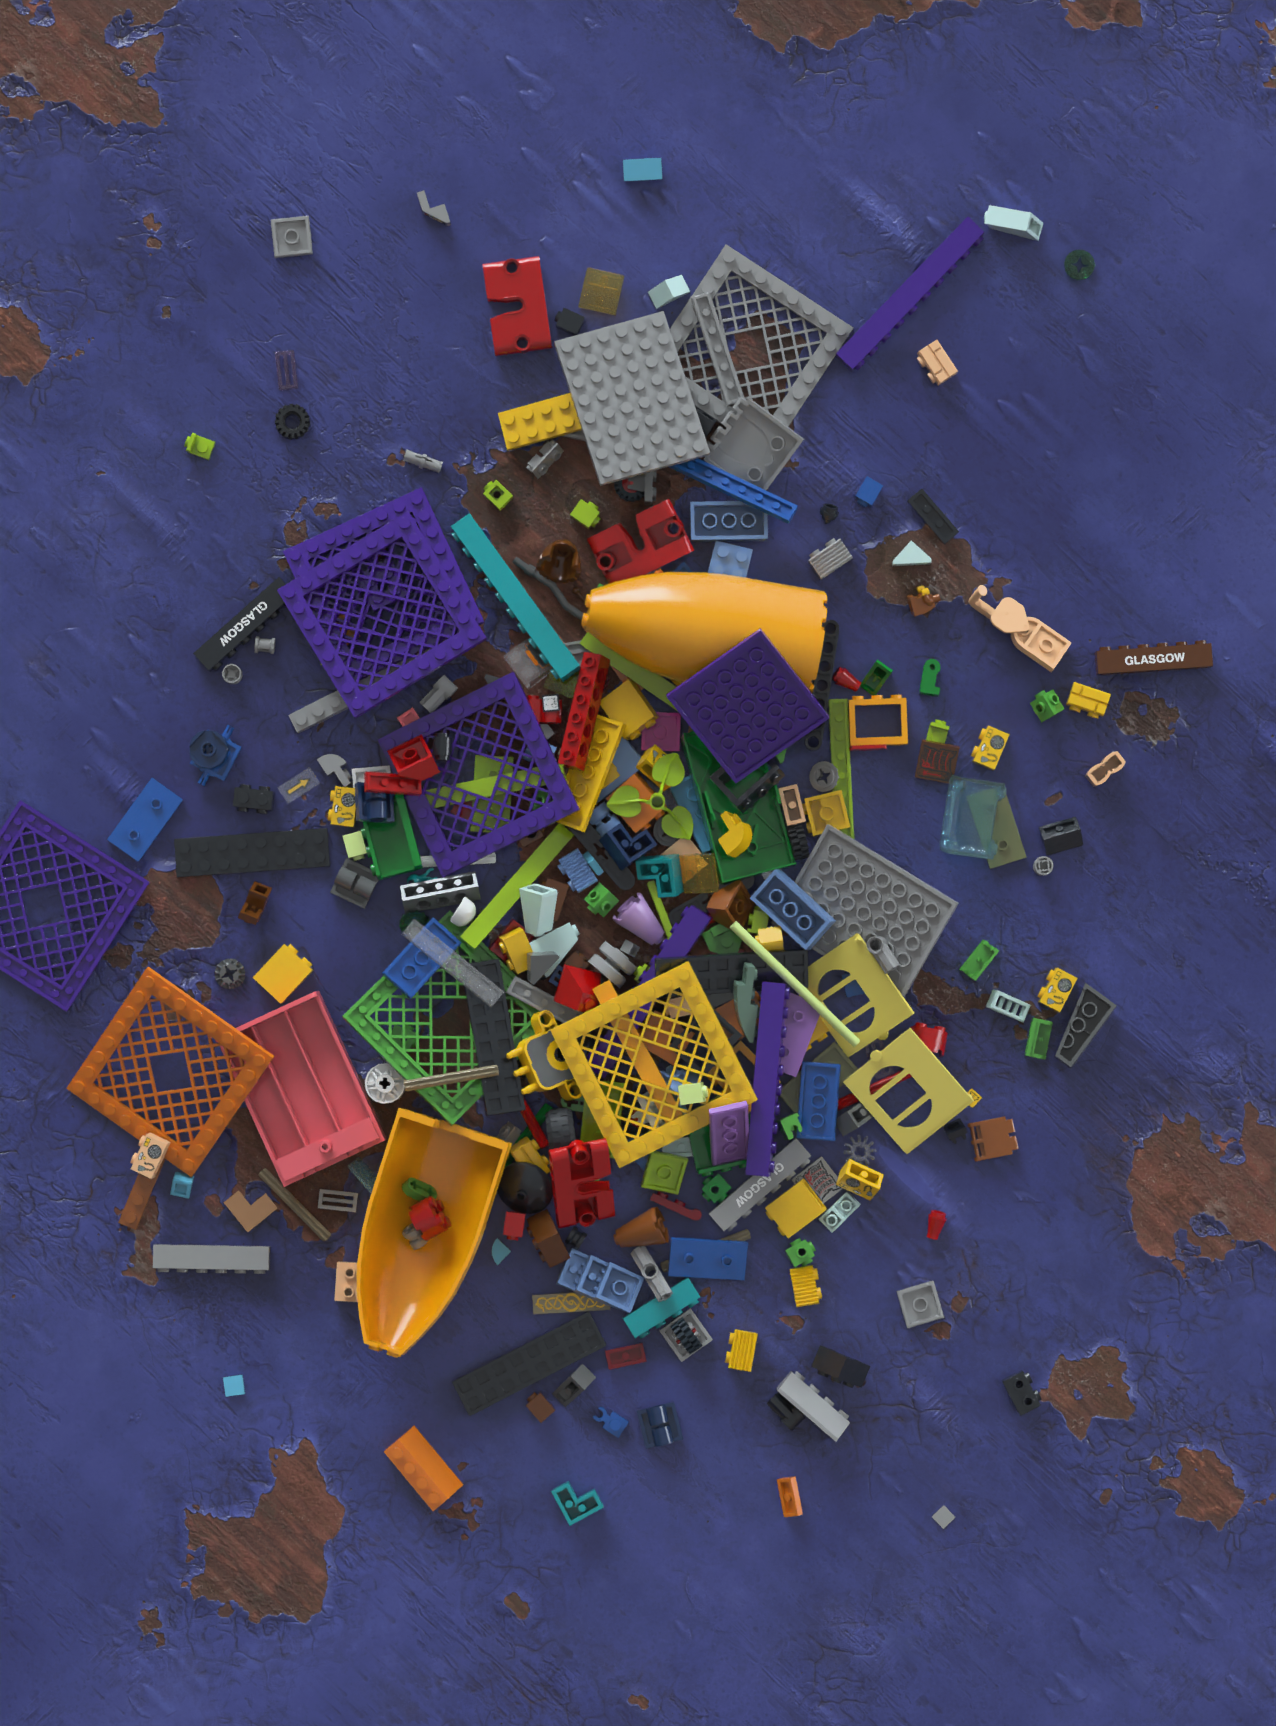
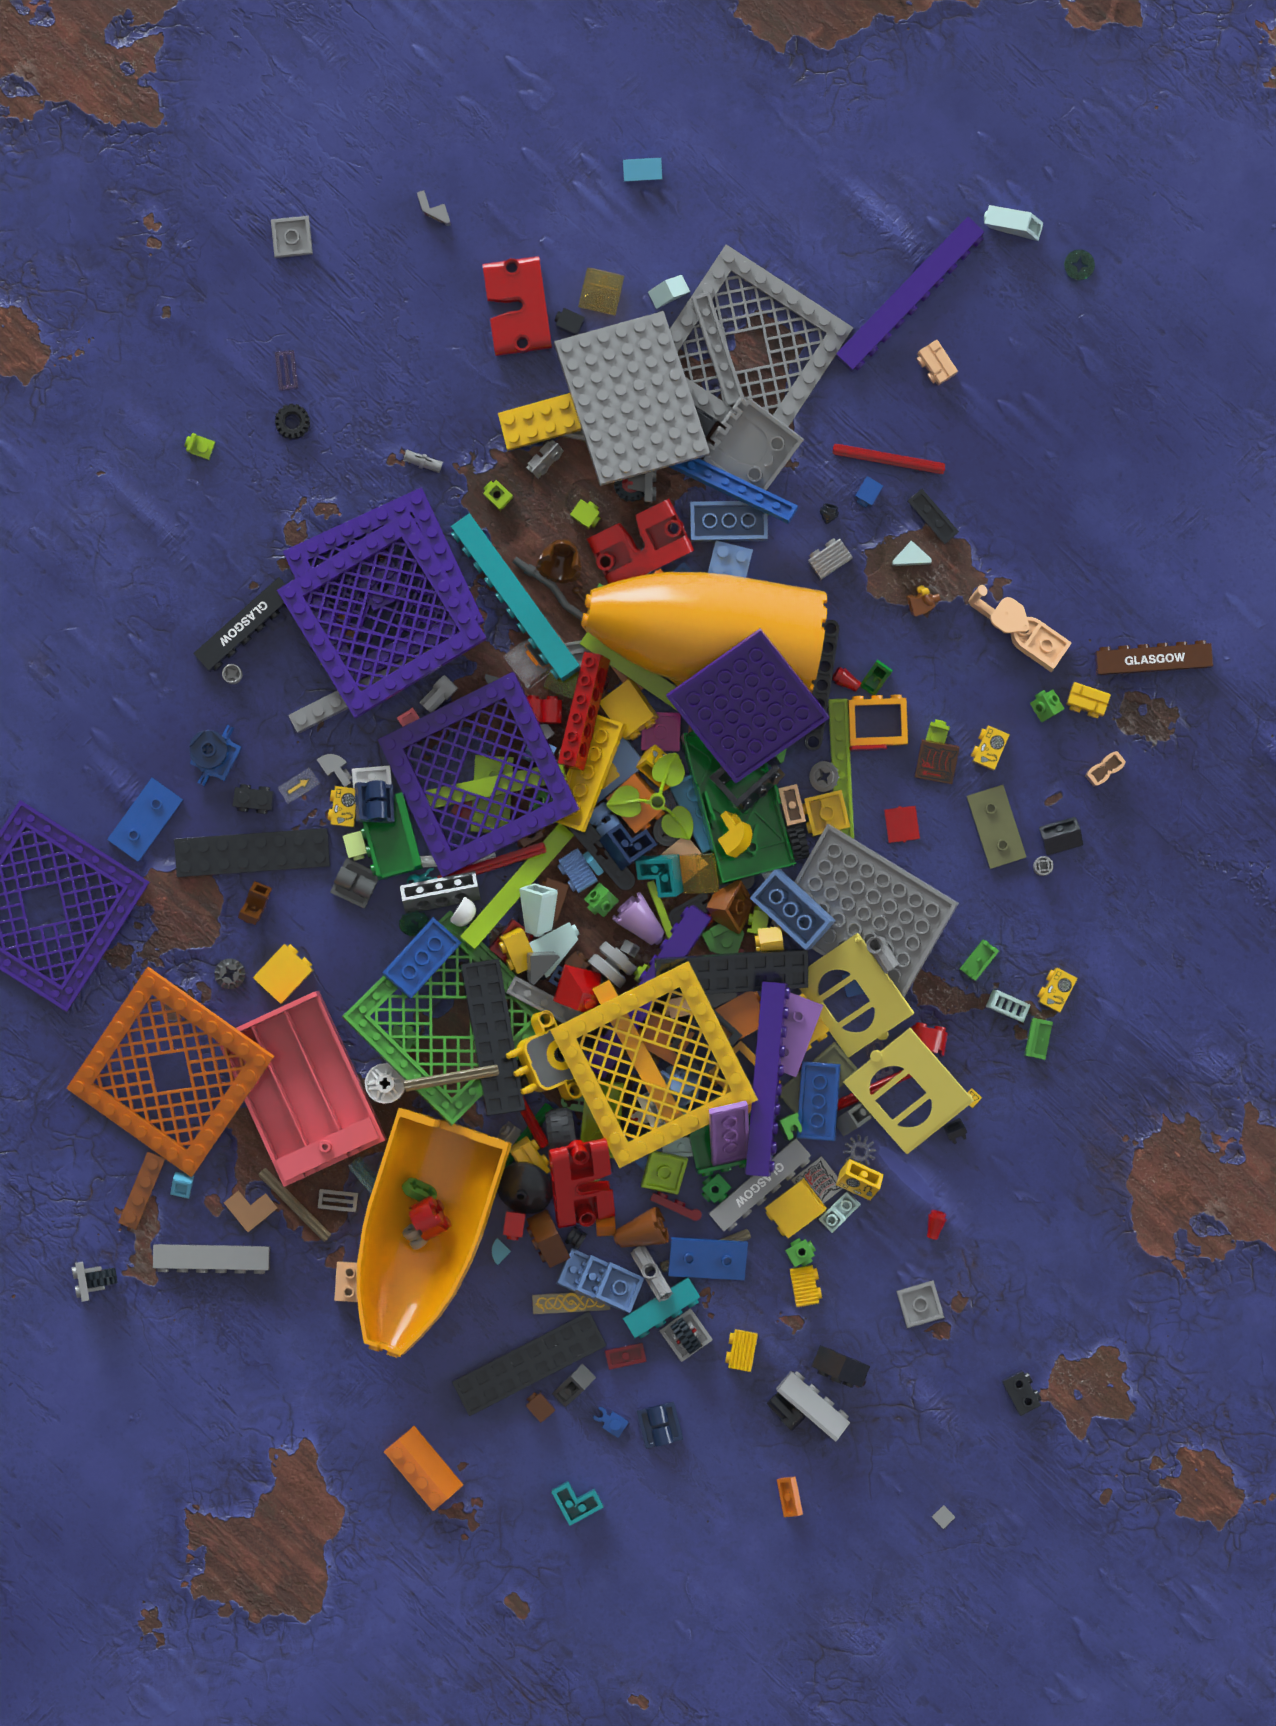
light nougat brick [130,1133,171,1179] -> none
medium azure tile [223,1374,245,1397] -> none
light grey bush [255,636,276,654] -> none
red tile [364,772,422,796] -> none
red slope [387,734,440,781] -> none
clear plate [402,919,504,1008] -> none
black brick [433,733,452,761] -> none
sticker [542,694,560,712] -> none
yellowish green brick [678,1082,708,1105] -> none
yellowish green piece [730,921,860,1047] -> none
sand green slope [733,962,760,1043] -> none
green leg [919,659,941,697] -> none
clear light blue windscreen [940,775,1006,860] -> none
dark orange plate [967,1116,1019,1161] -> none
dark grey wedge [1055,983,1117,1069] -> none
none -> plate [72,1261,118,1302]
none -> red axle [437,842,546,878]
none -> orange slope [596,1217,616,1237]
none -> red axle [832,444,945,474]
none -> red piece [884,806,920,843]

